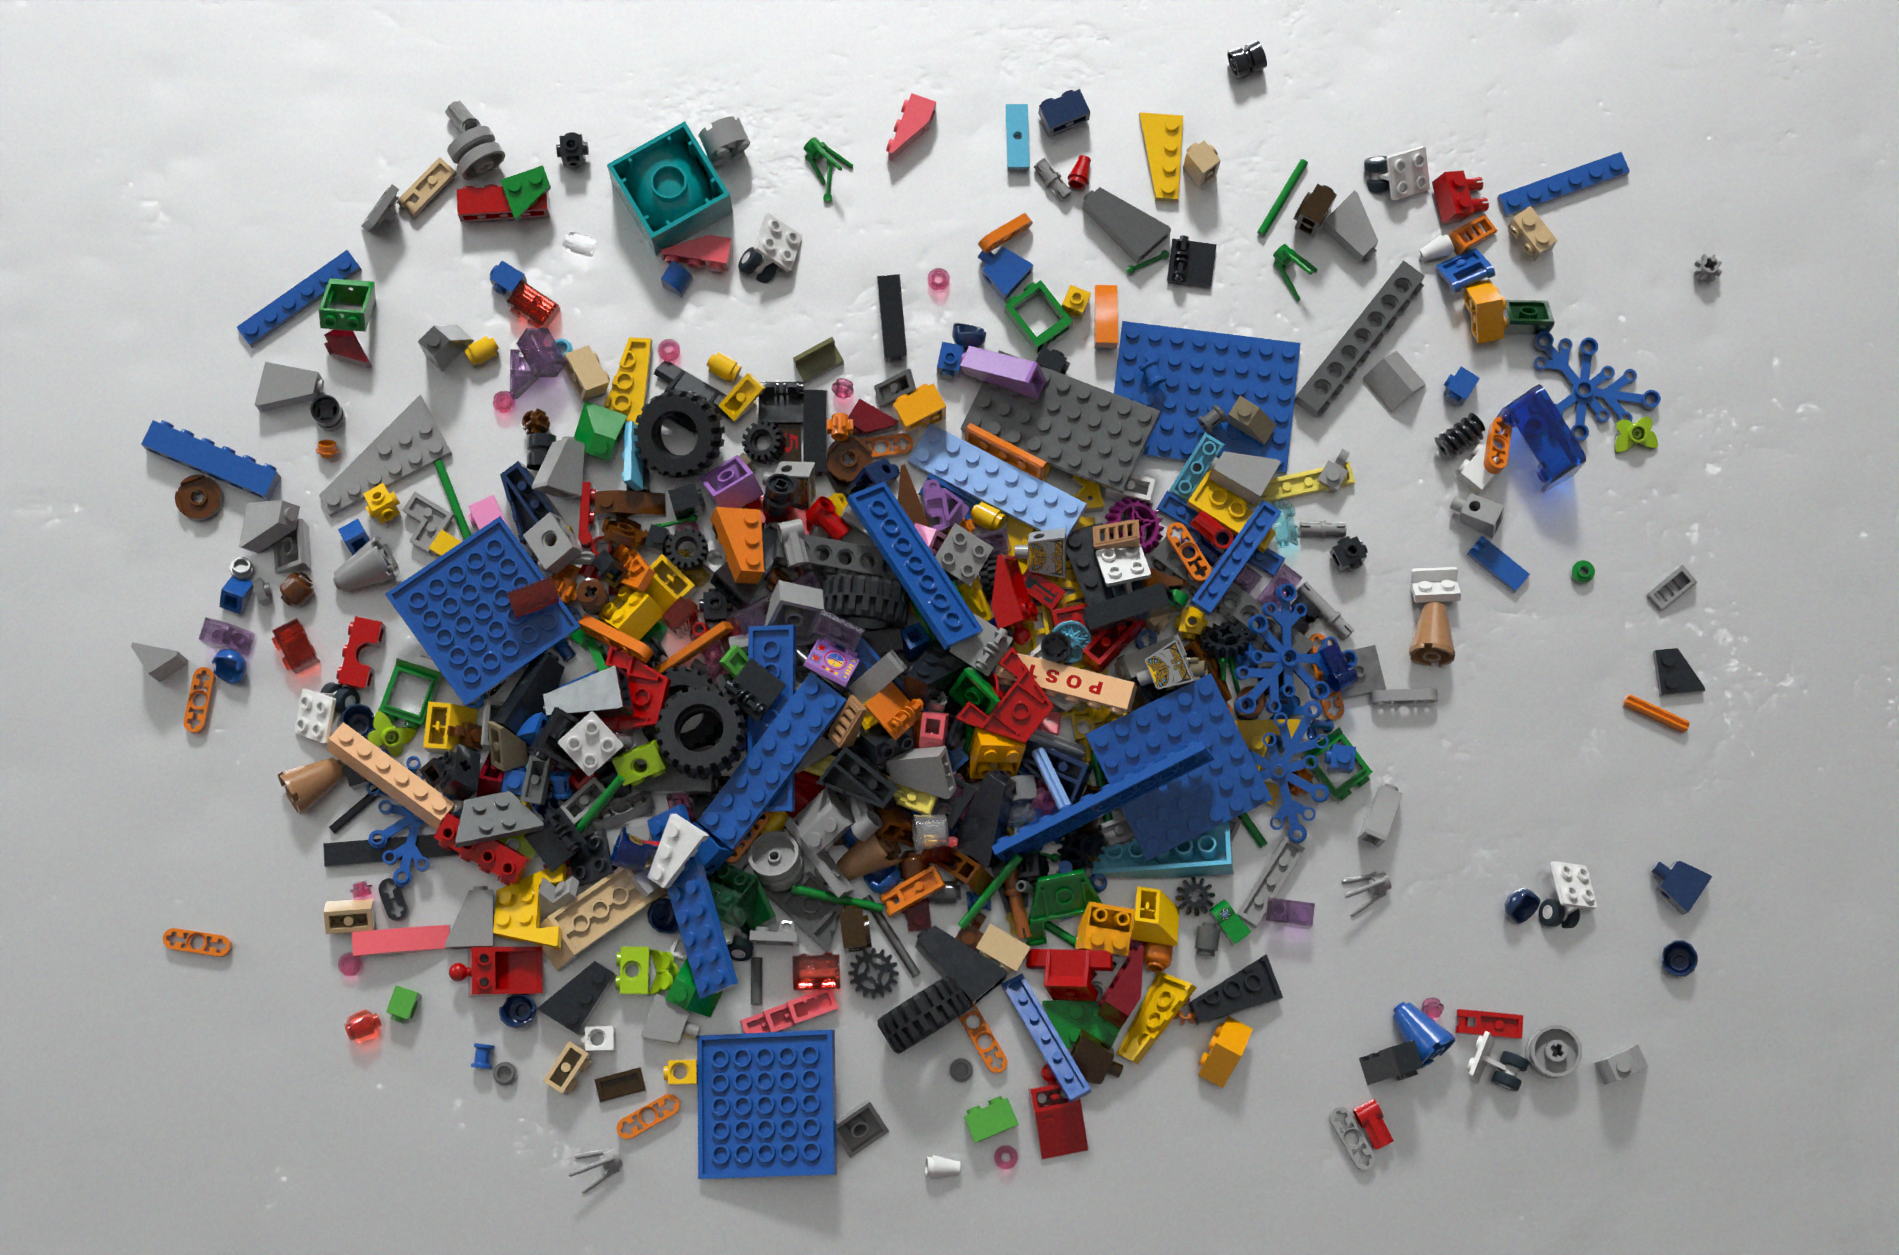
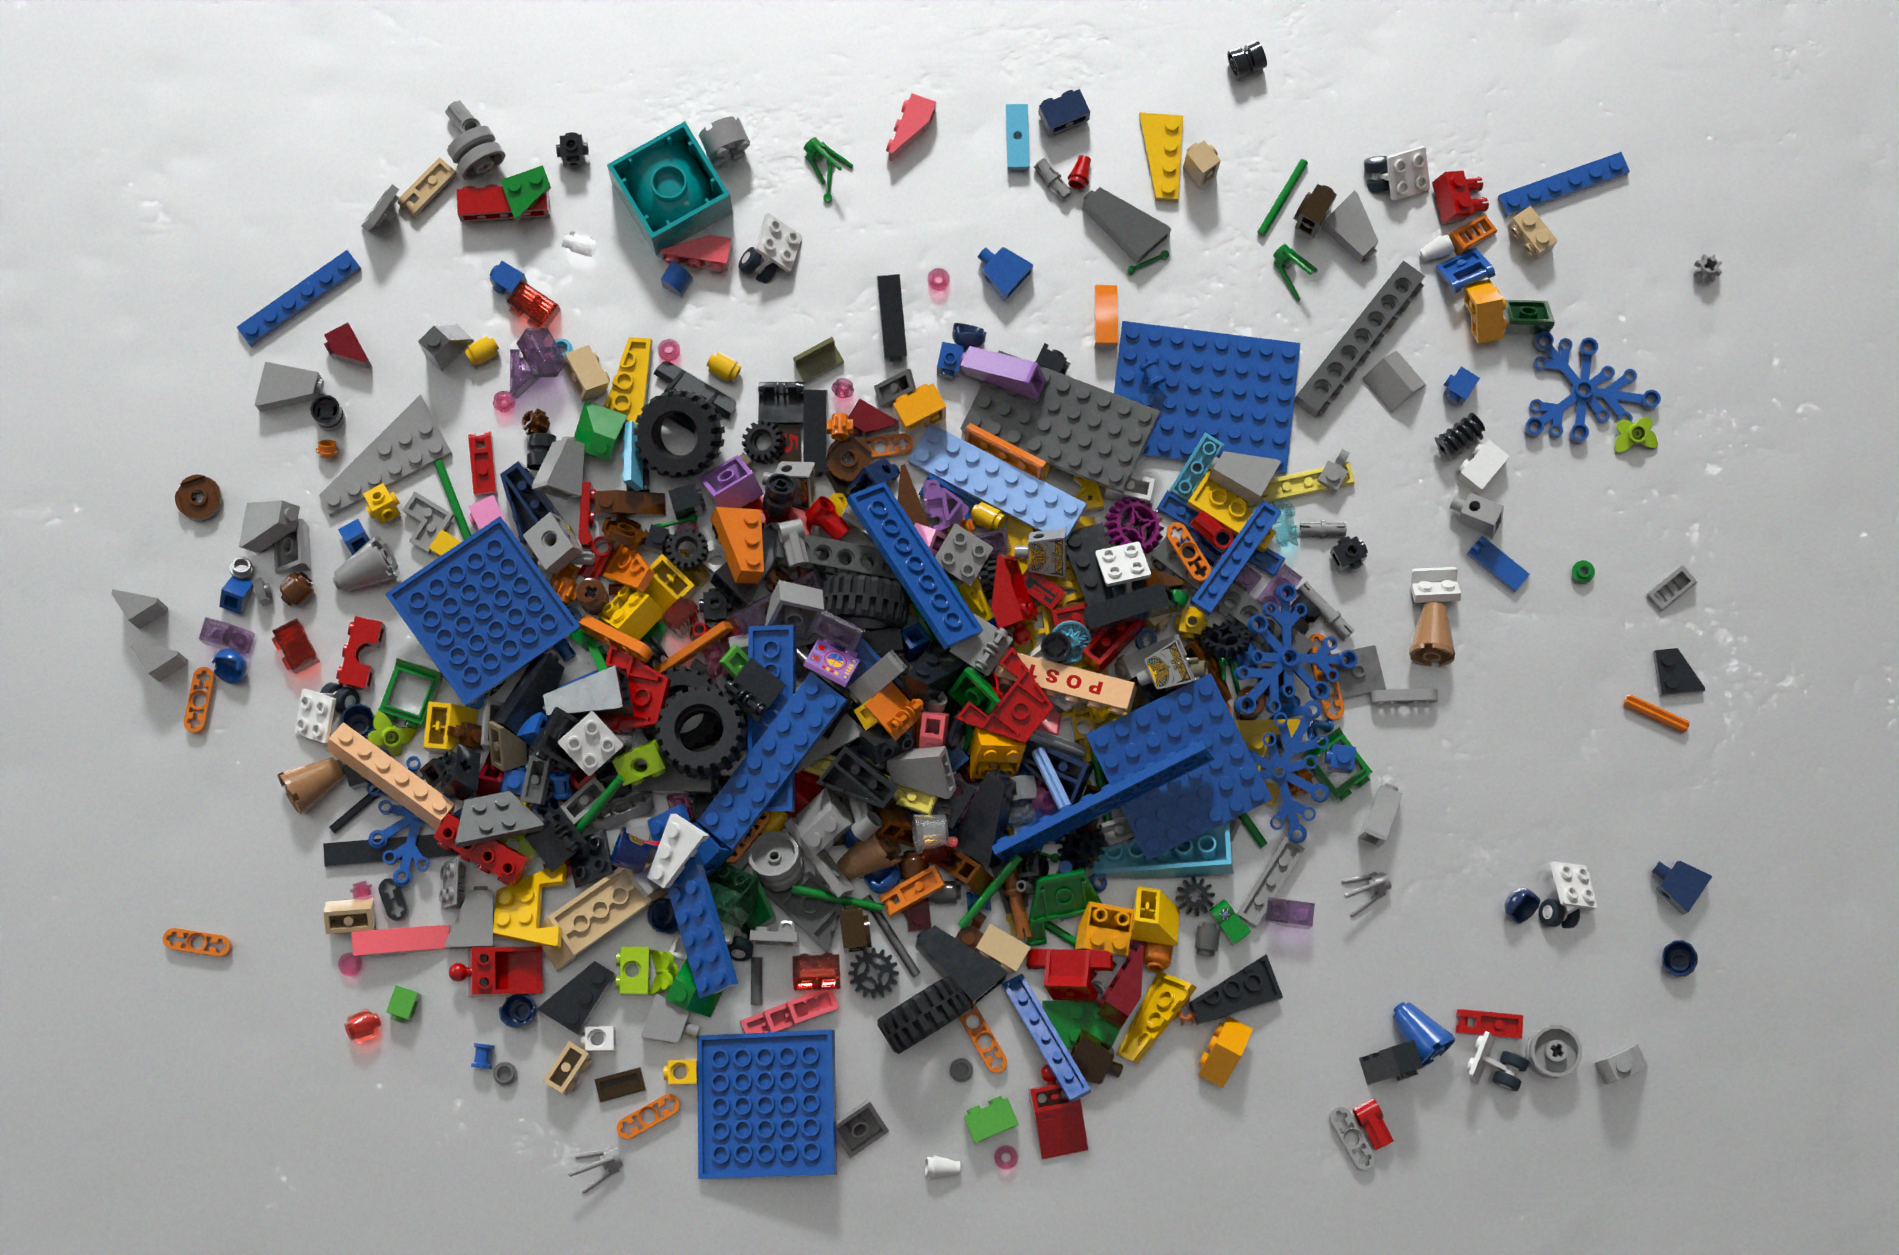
blue brick [141,420,281,501] -> none
green window [319,278,376,332] -> none
clear red brick [507,576,559,618] -> none
light grey slope [539,876,579,920] -> none
black brick [592,548,629,589] -> none
yellow slope [718,373,766,421] -> none
medium nougat slope [828,695,867,748] -> none
orange beam [978,213,1033,254] -> none
green window [1004,280,1073,353] -> none
yellow brick [1062,285,1091,321] -> none
medium nougat slope [1093,520,1140,549] -> none
black hinge [1167,235,1217,287] -> none
dark grey bush [1197,405,1227,434] -> none
dark tan slope [1226,396,1276,445] -> none
clear blue piece [1319,642,1358,692] -> none
clear pink plate [1421,998,1444,1019] -> none
orange beam [1483,417,1512,474] -> none
clear blue windscreen [1497,384,1586,493] -> none
none -> light grey slope [111,589,168,630]
none -> light grey hinge [439,857,465,909]
none -> red plate [468,431,497,496]

